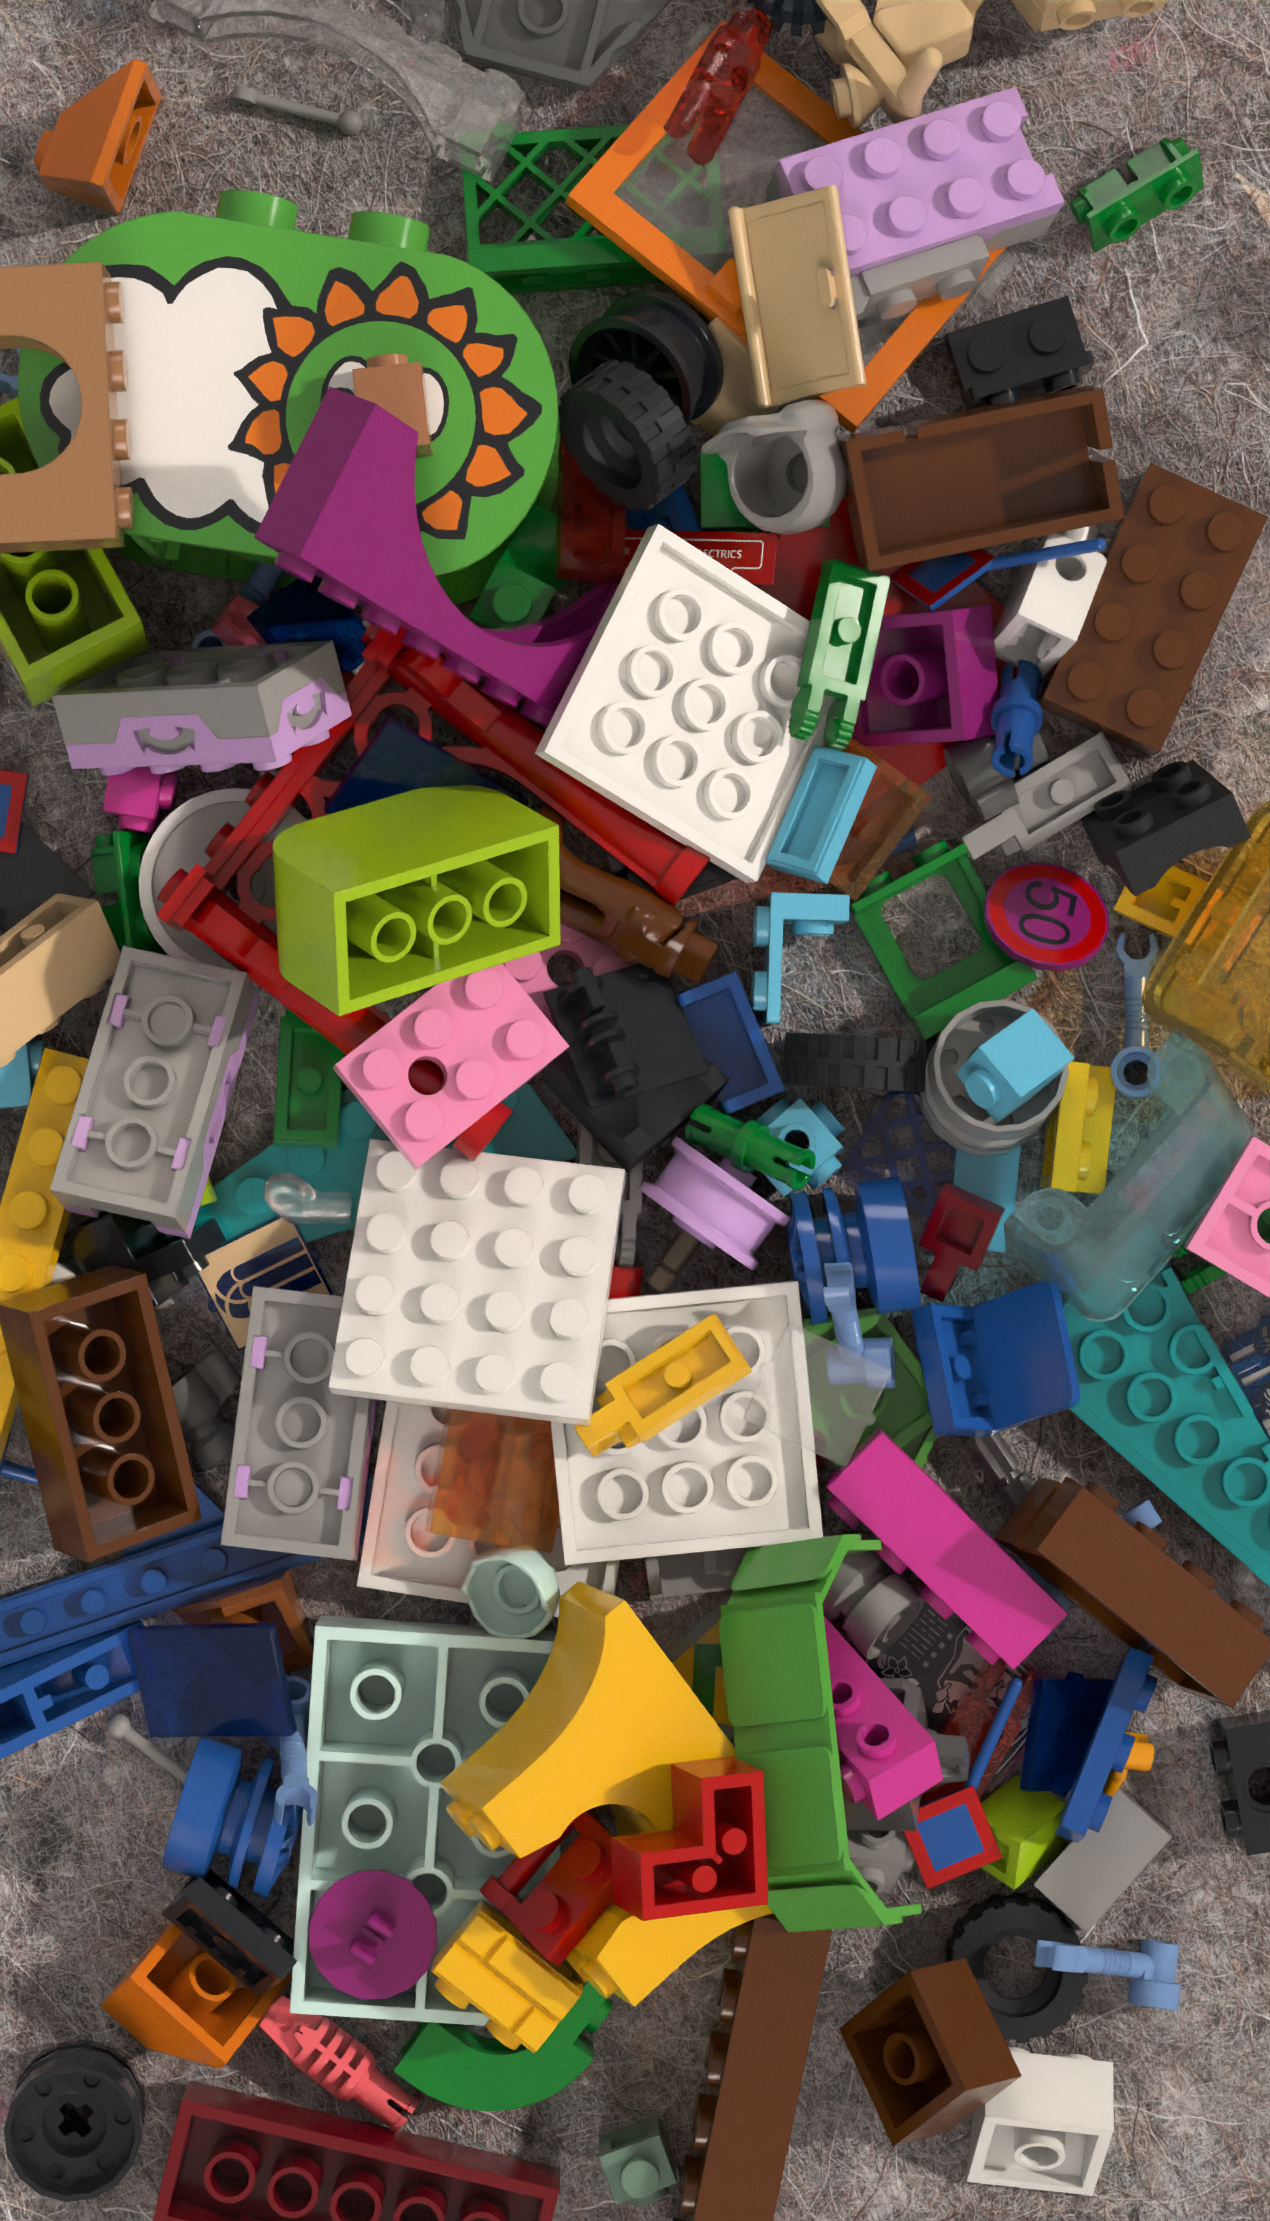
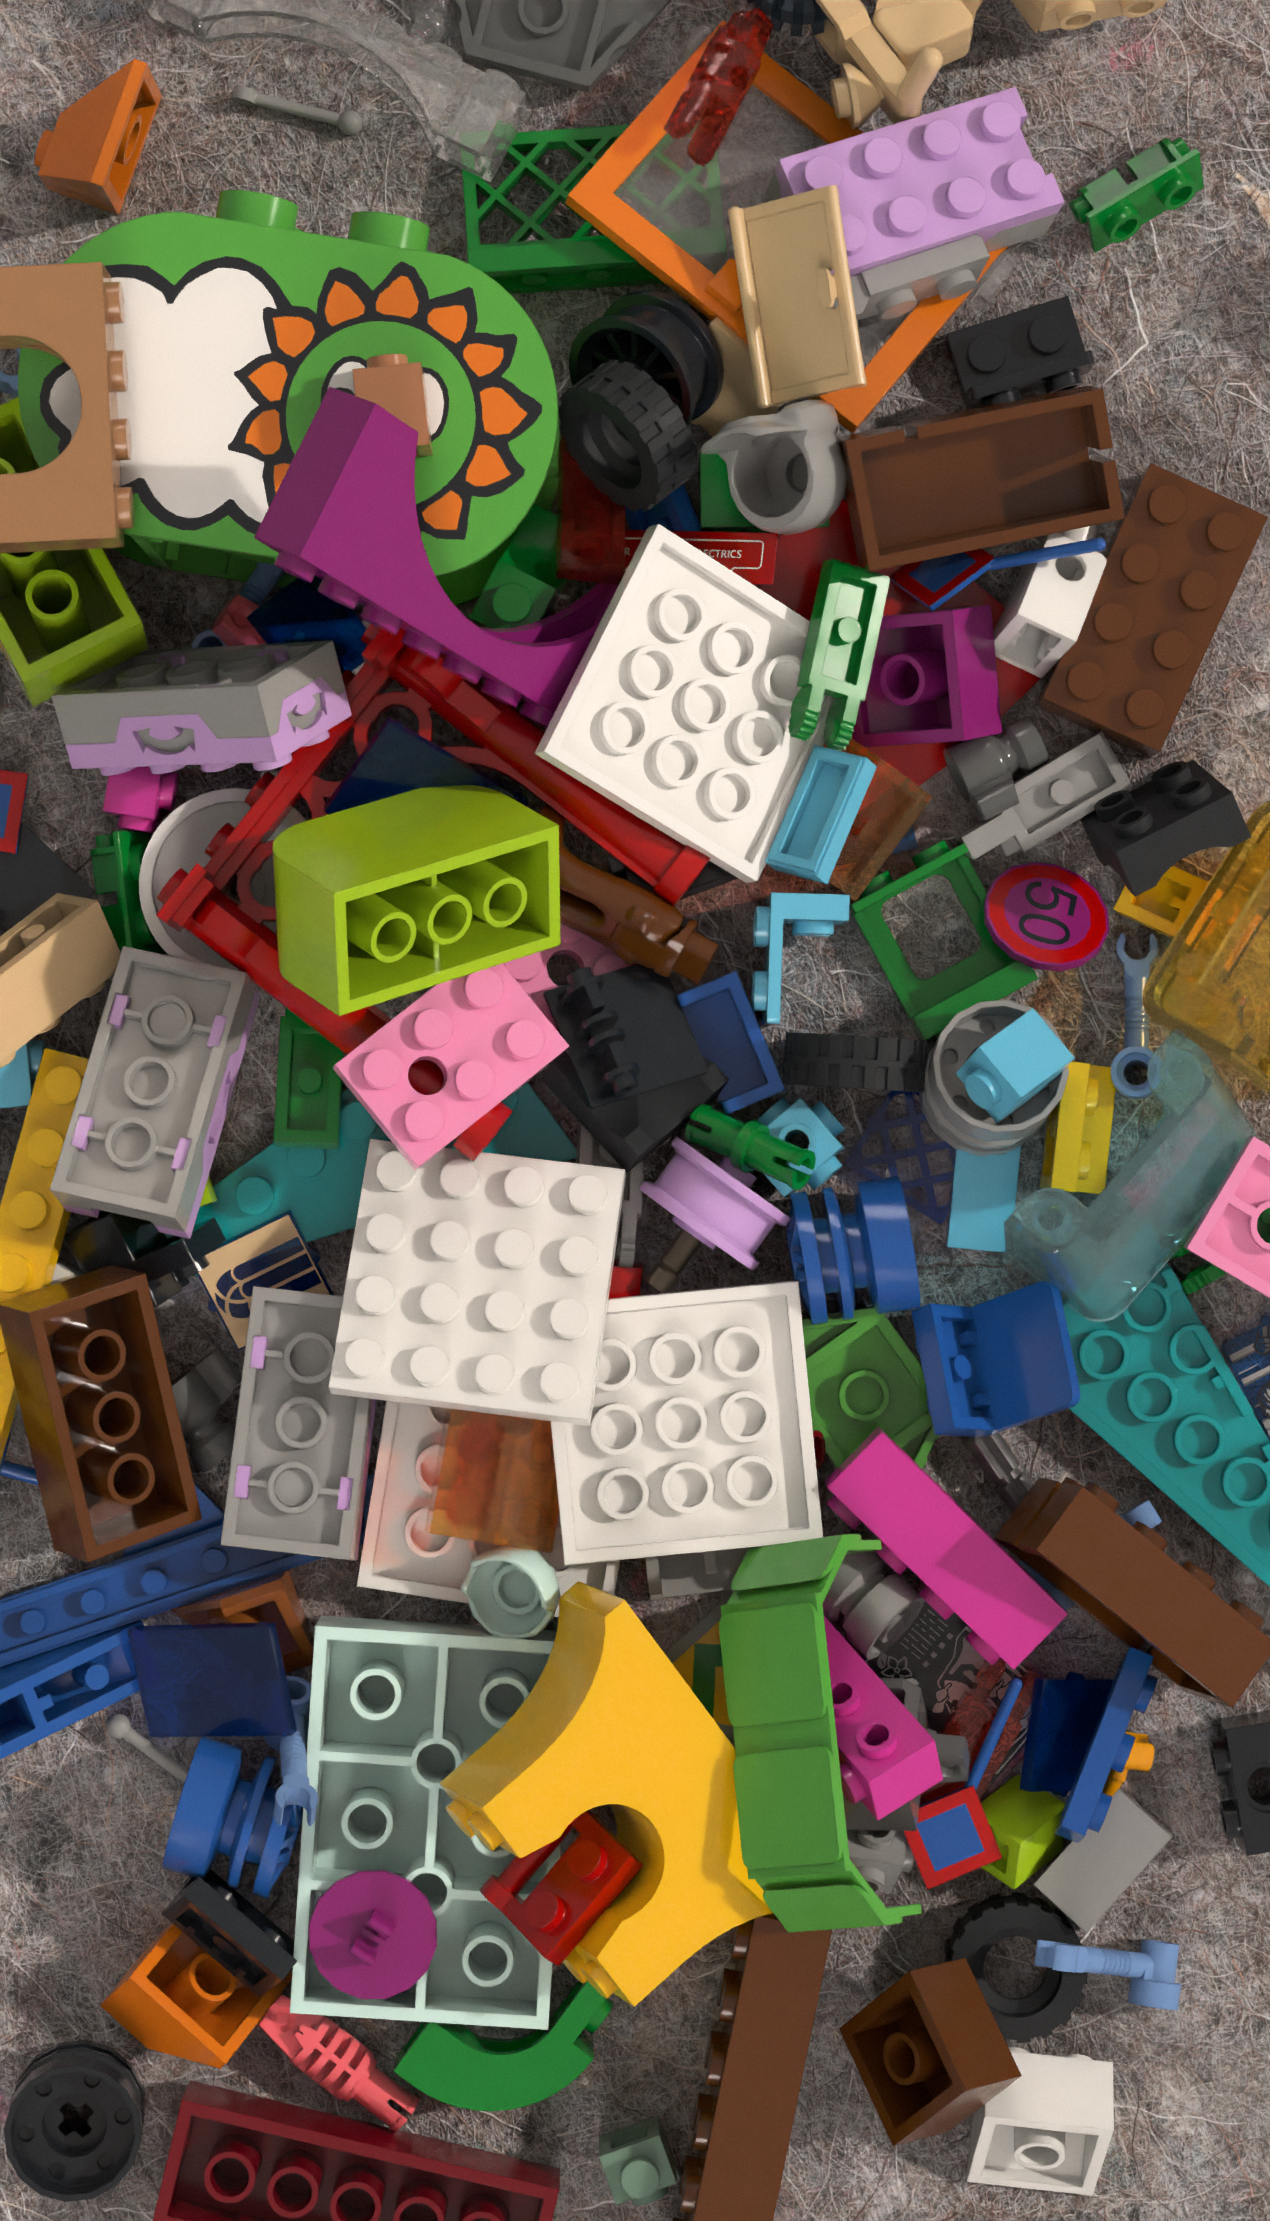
clear arm [263,1172,352,1224] -> none
yellow brick [431,1899,583,2053] -> none
yellow hinge [574,1314,753,1457] -> none
red brick [611,1756,768,1921] -> none
clear piece [743,1321,892,1467] -> none
medium blue brick [823,1262,896,1390] -> none
dark red plate [919,1183,1005,1303] -> none
blue pin [990,660,1043,777] -> none

